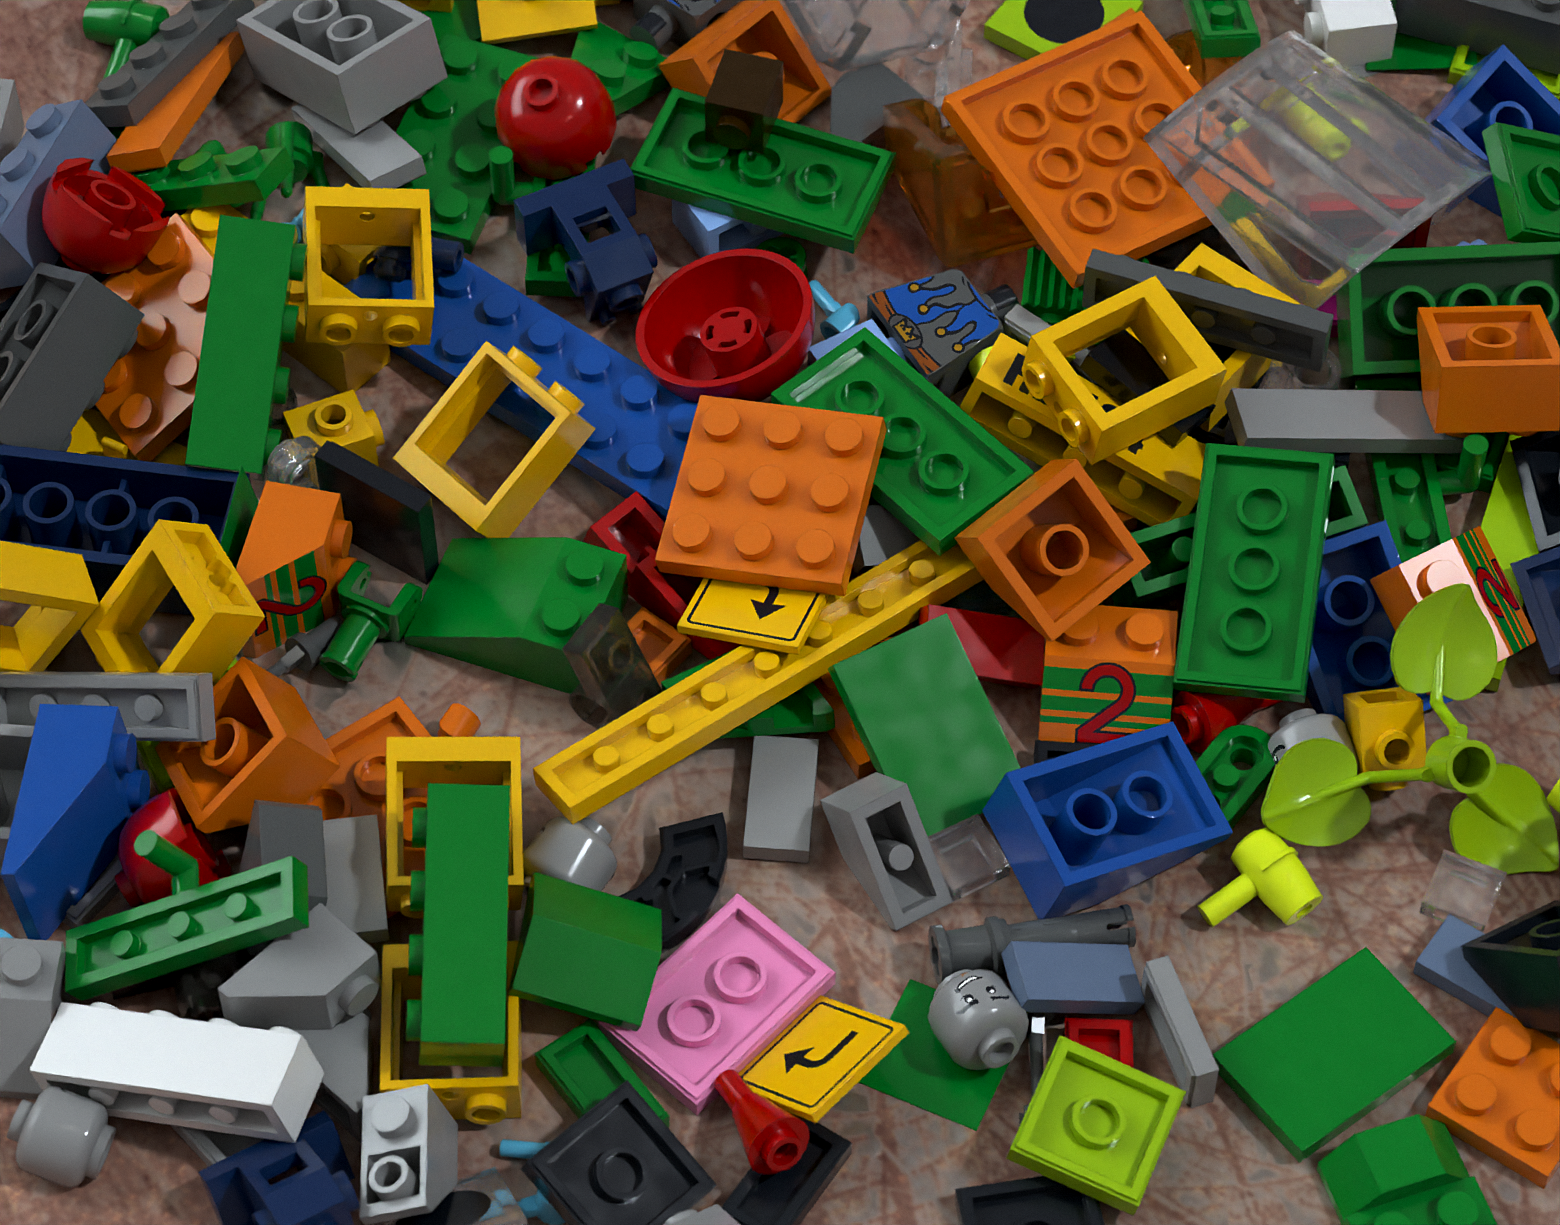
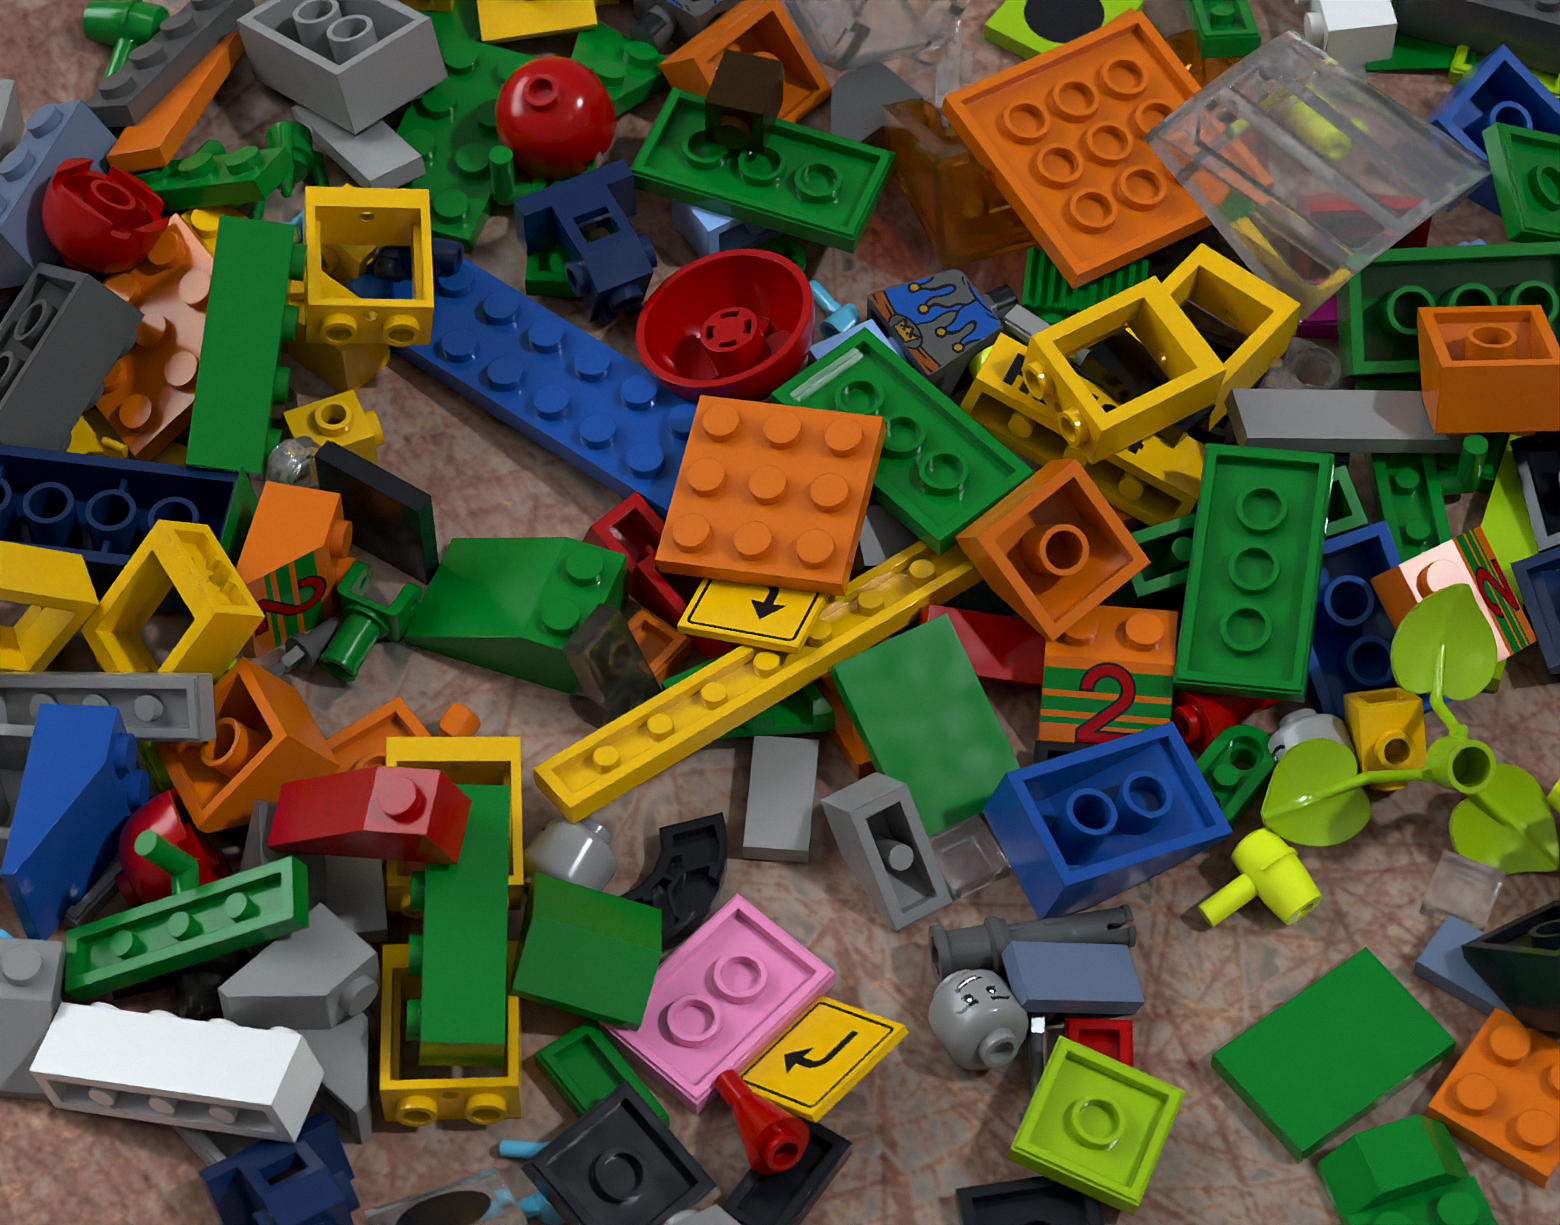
light grey head [7,1086,116,1188] -> none
light grey slope [360,1084,458,1225] -> none
yellow window [393,341,596,538] -> none
green sticker [858,979,1010,1131] -> none
dark grey plate [1082,249,1334,372] -> none
light grey tile [1141,955,1219,1108] -> none
none -> red slope [267,766,472,865]

